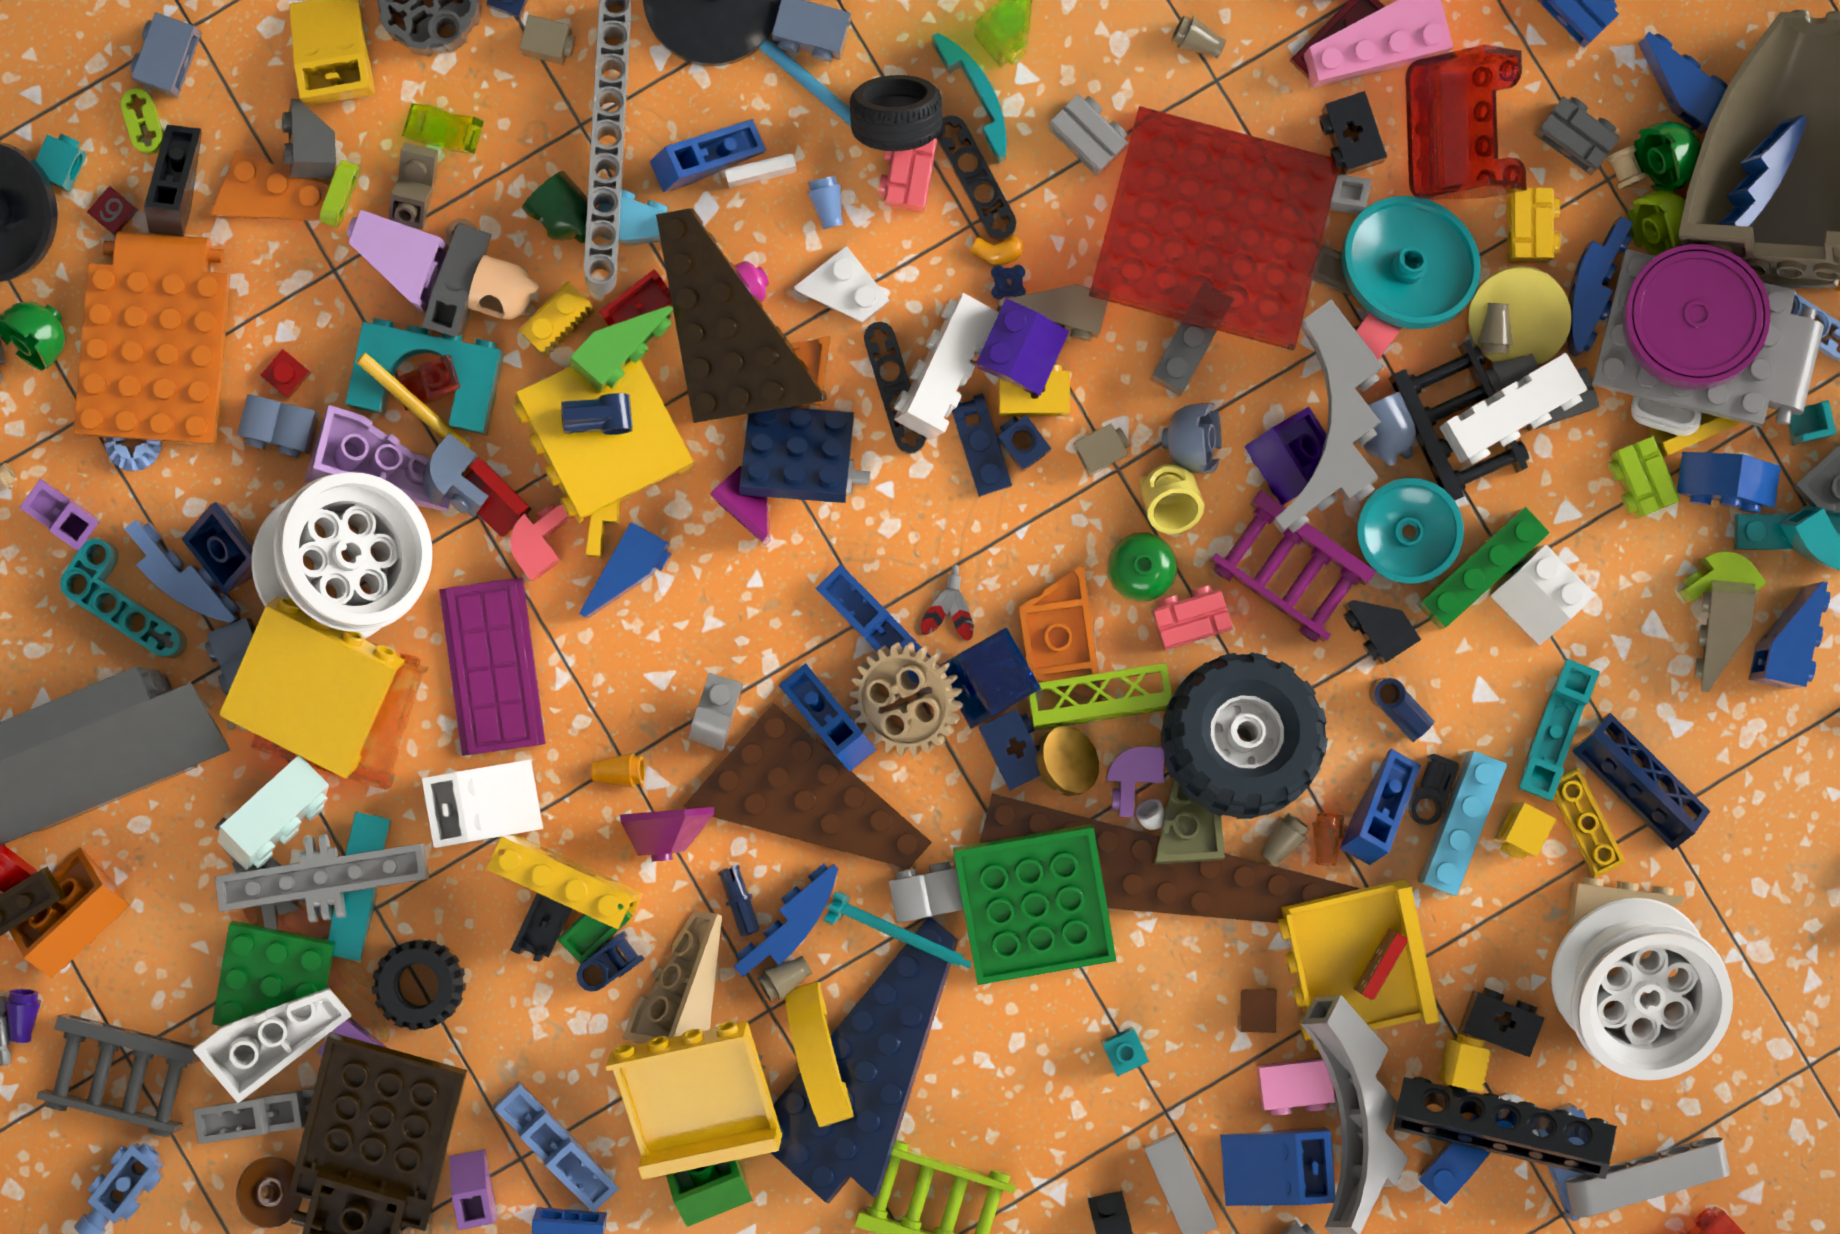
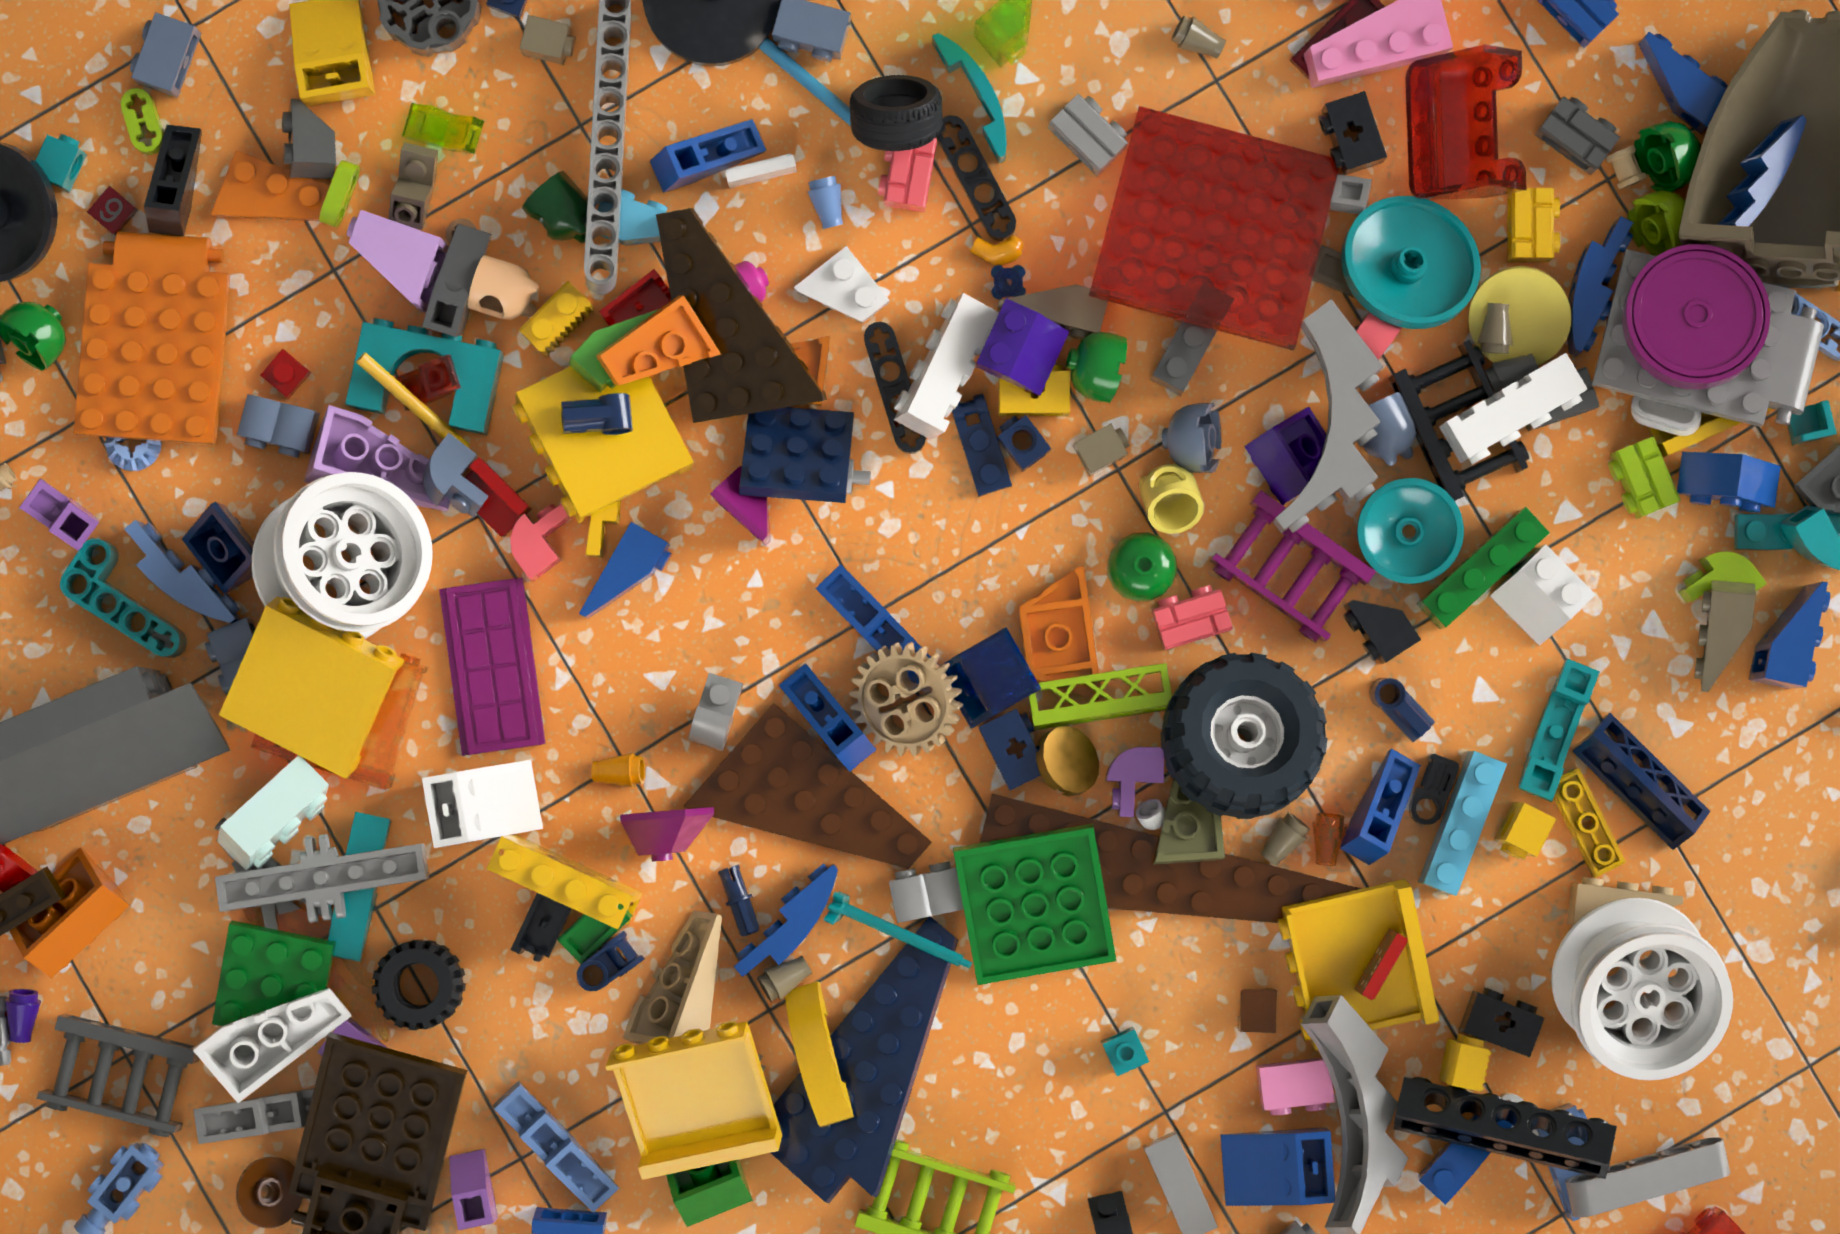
piece [921,565,974,640] -> none
none -> orange wing [595,295,721,385]
none -> green cylinder [1066,331,1127,403]

